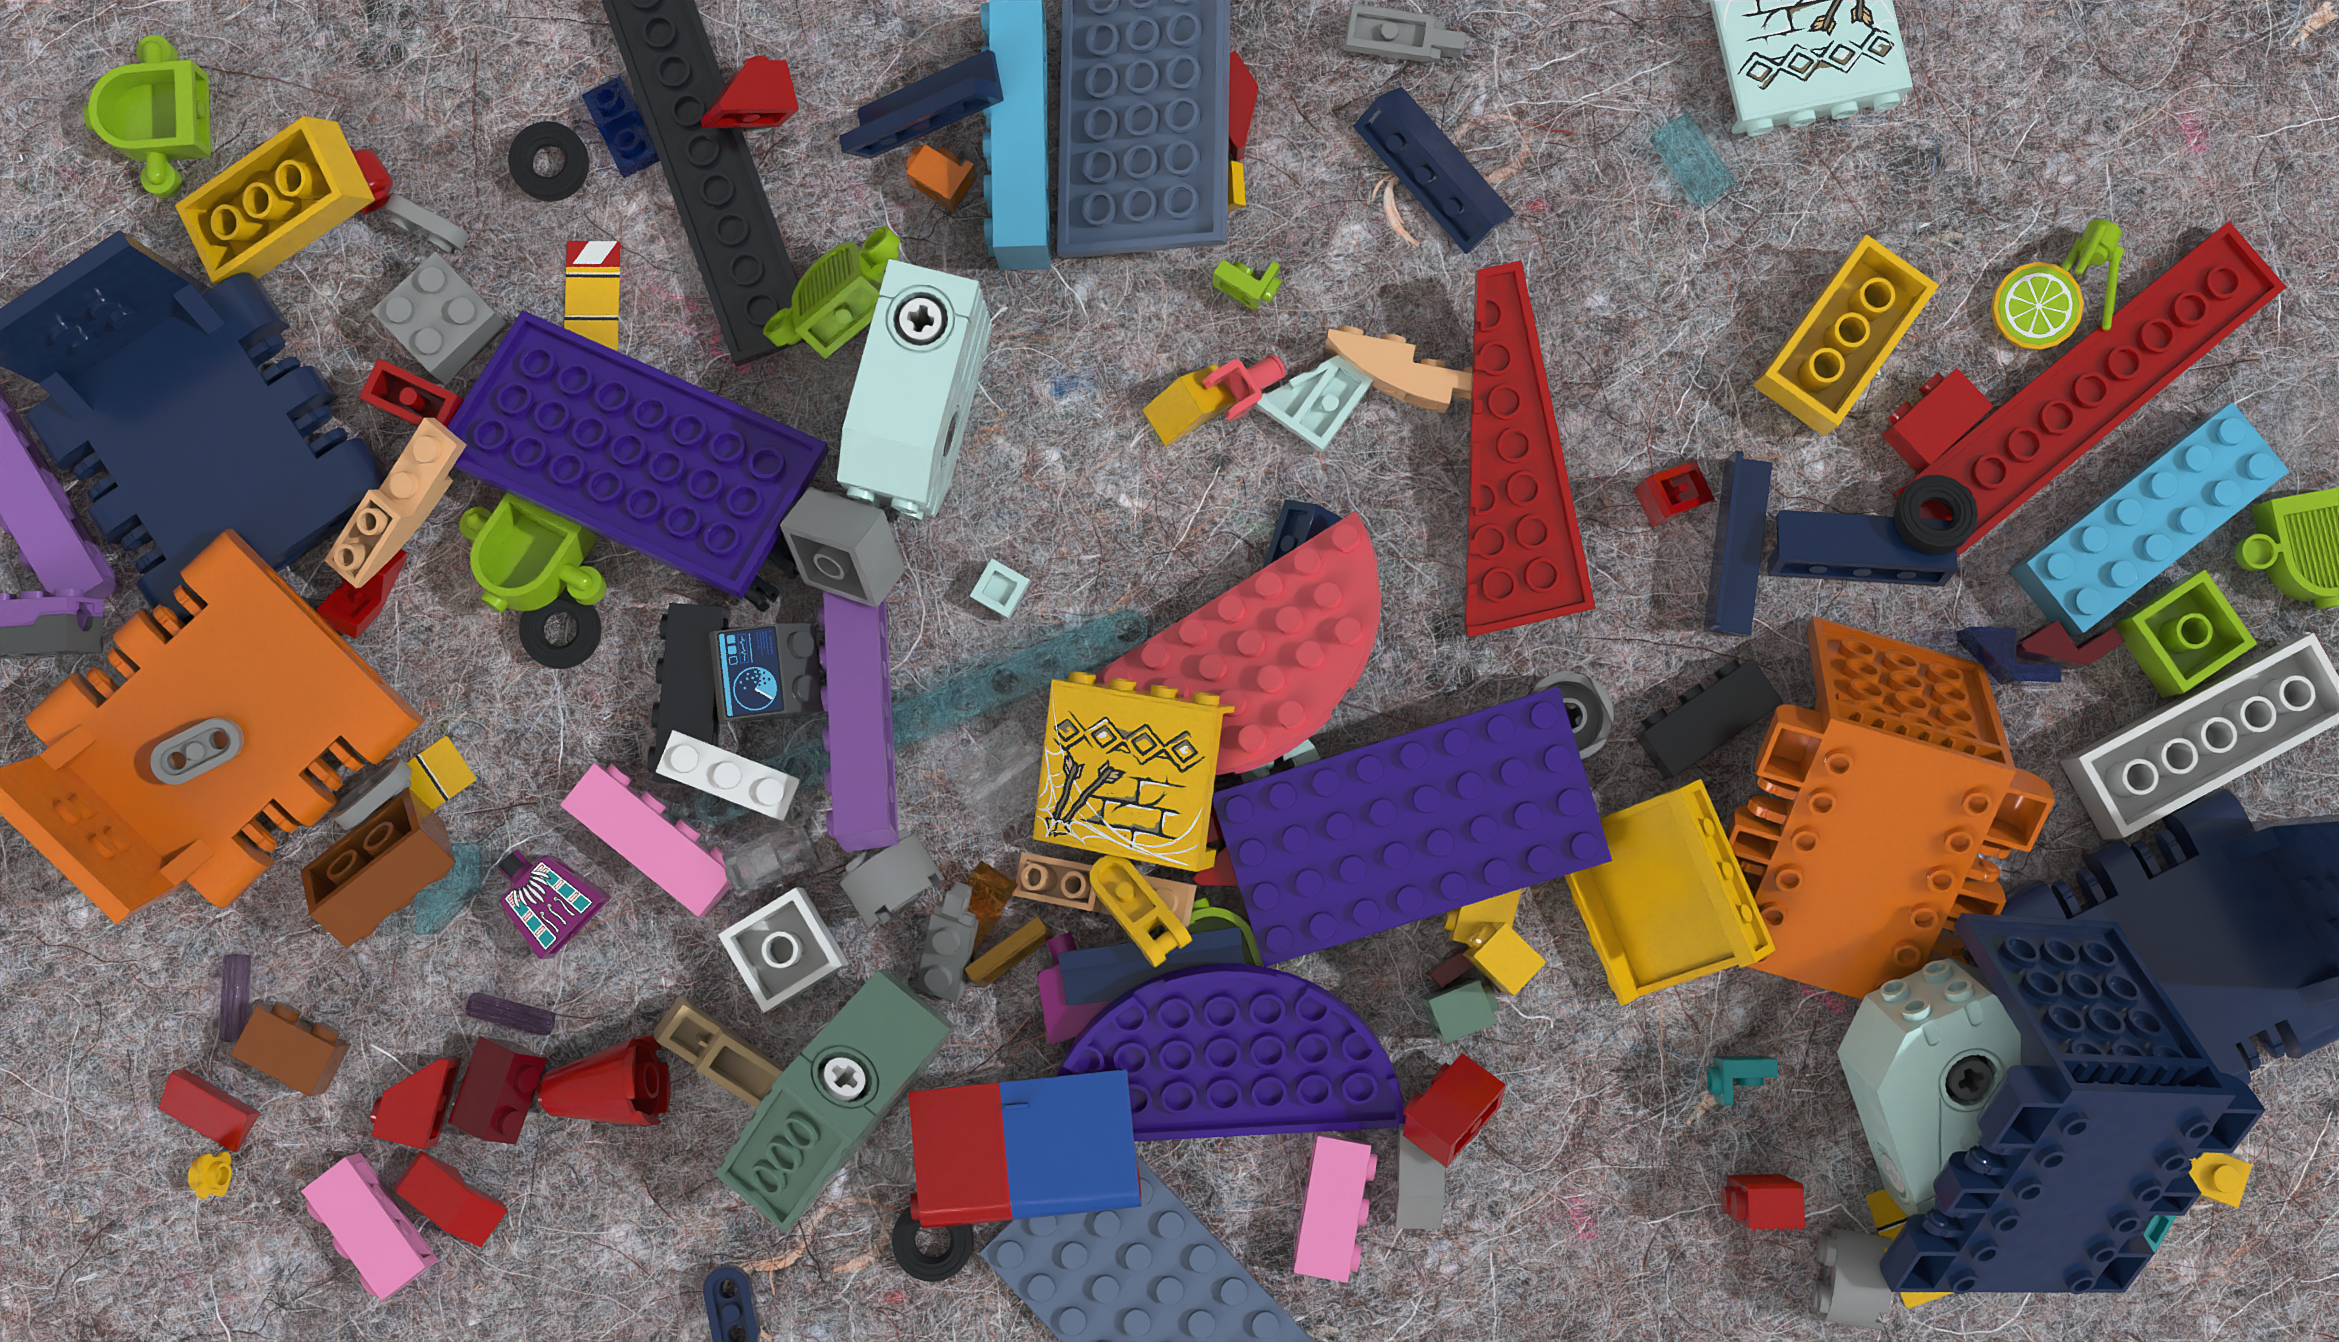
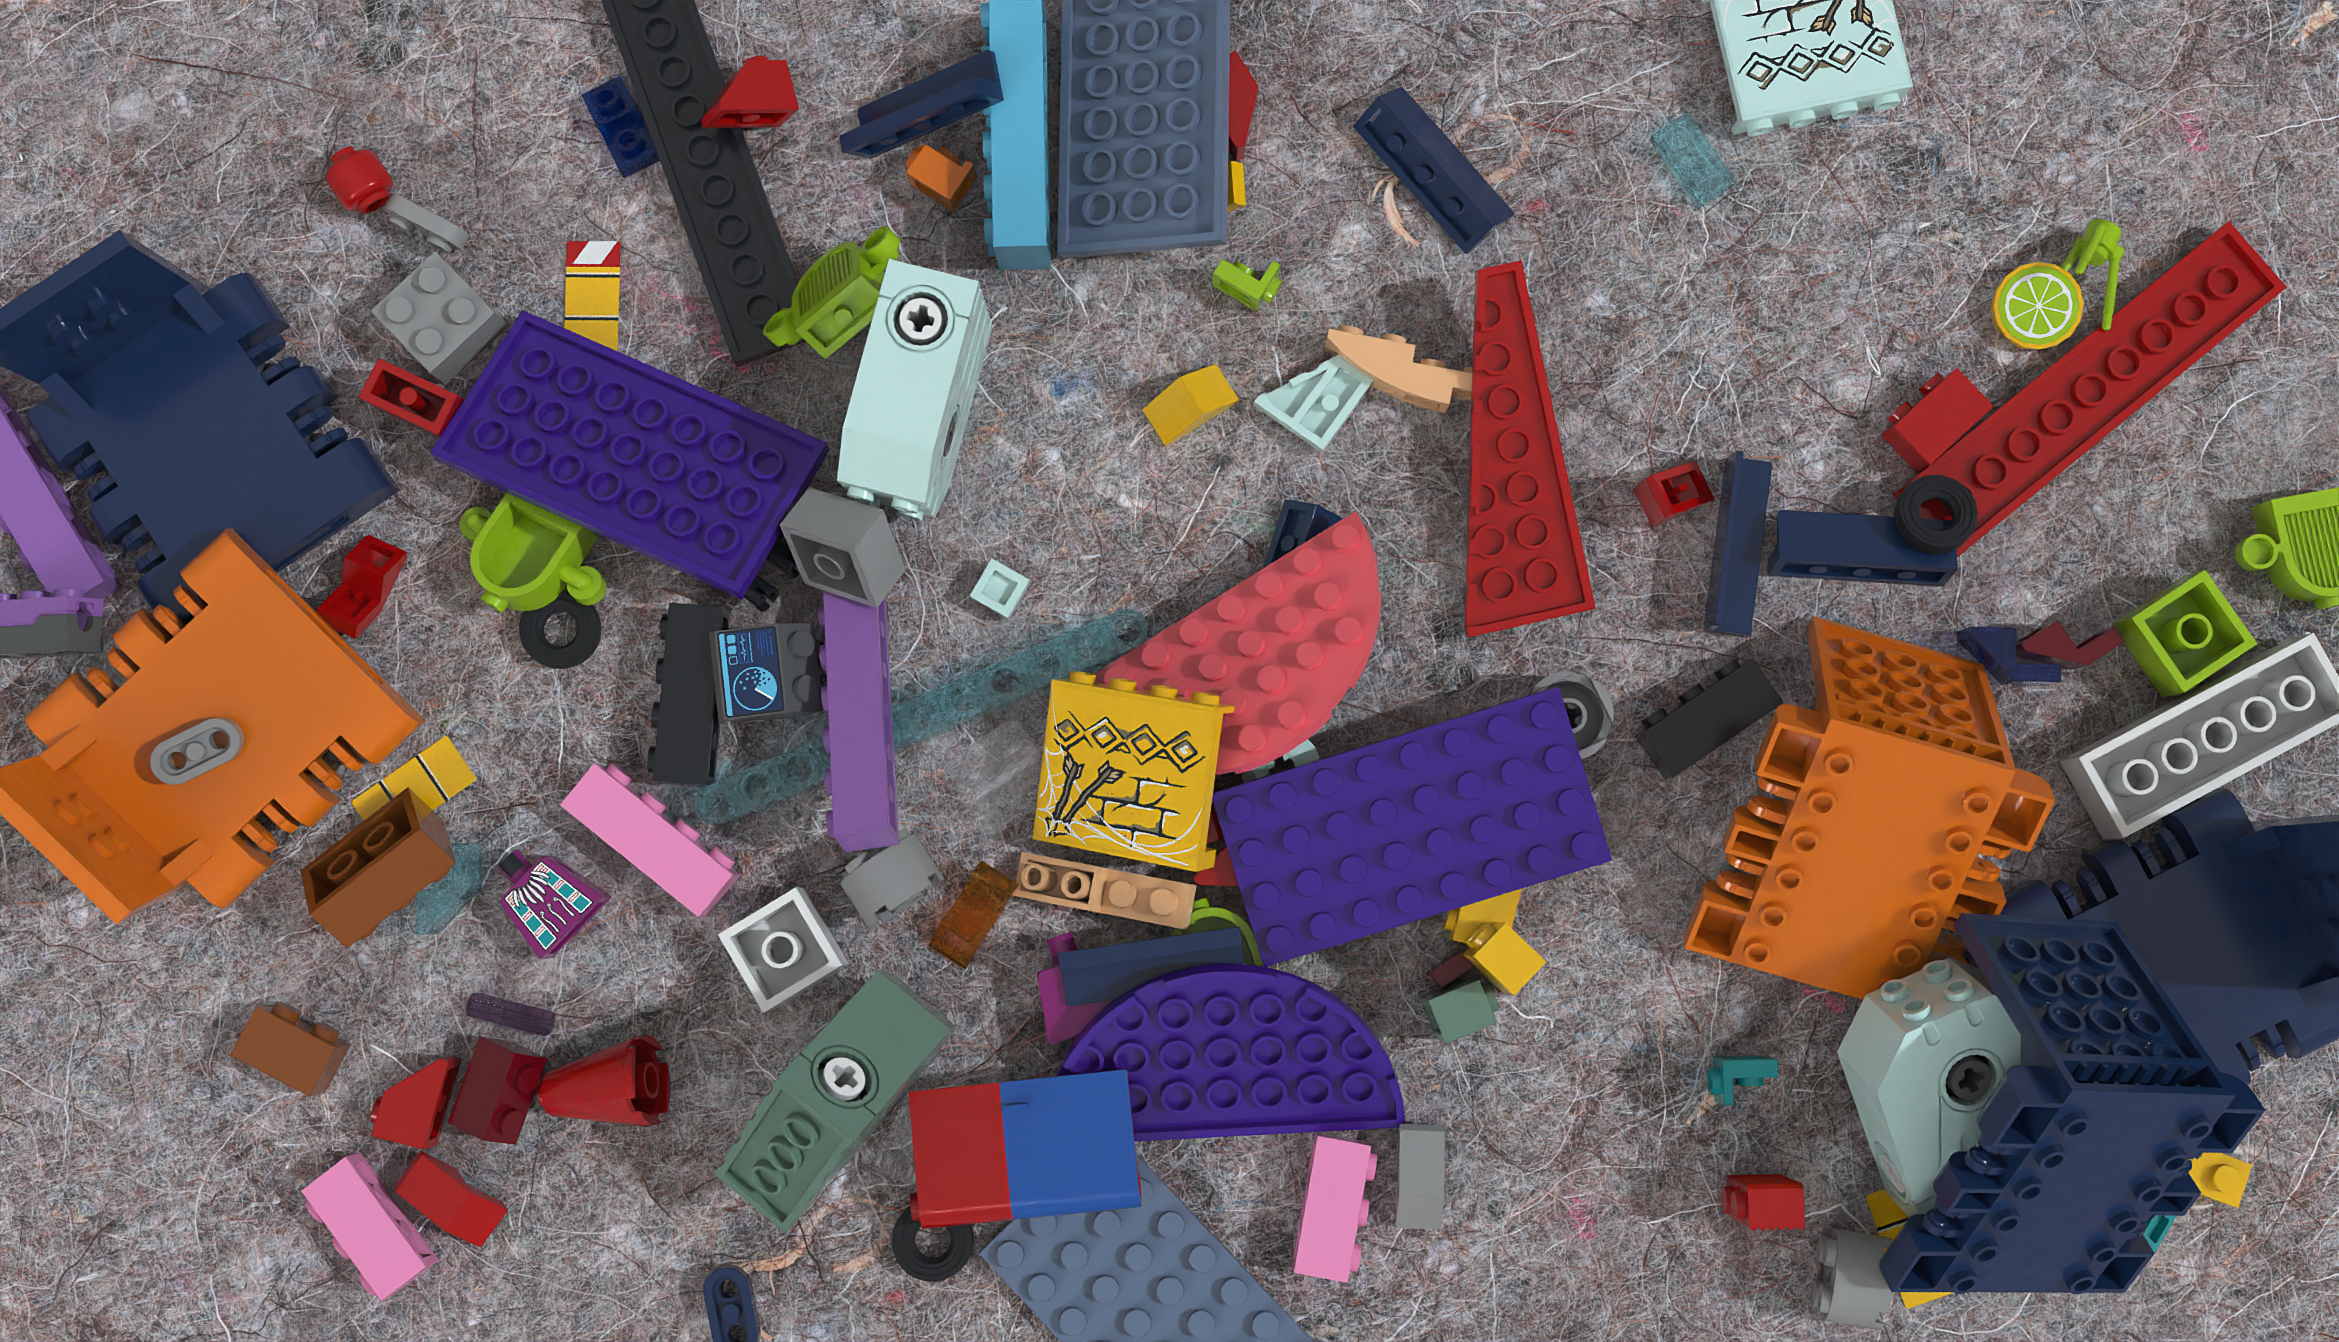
lime piece [83,35,211,199] -> none
red slope [158,1069,260,1153] -> none
yellow brick [175,116,375,284] -> none
yellow plate [188,1151,232,1199] -> none
clear purple axle [218,954,251,1042] -> none
light nougat slope [324,418,467,588] -> none
light grey plate [331,756,412,830] -> none
black tyre [508,121,589,202] -> none
tan slope [653,995,785,1109] -> none
white plate [656,730,801,822] -> none
clear slope [721,825,823,897] -> none
light grey hinge [916,881,979,1003] -> none
pearl gold tile [964,916,1054,988] -> none
yellow plate [1089,855,1192,968] -> none
coral piece [1202,354,1285,422] -> none
light grey hinge [1343,4,1466,63] -> none
red brick [1403,1053,1506,1168] -> none
yellow panel [1564,779,1776,1006] -> none
yellow brick [1753,234,1939,436] -> none
medium azure brick [2008,402,2290,637] -> none

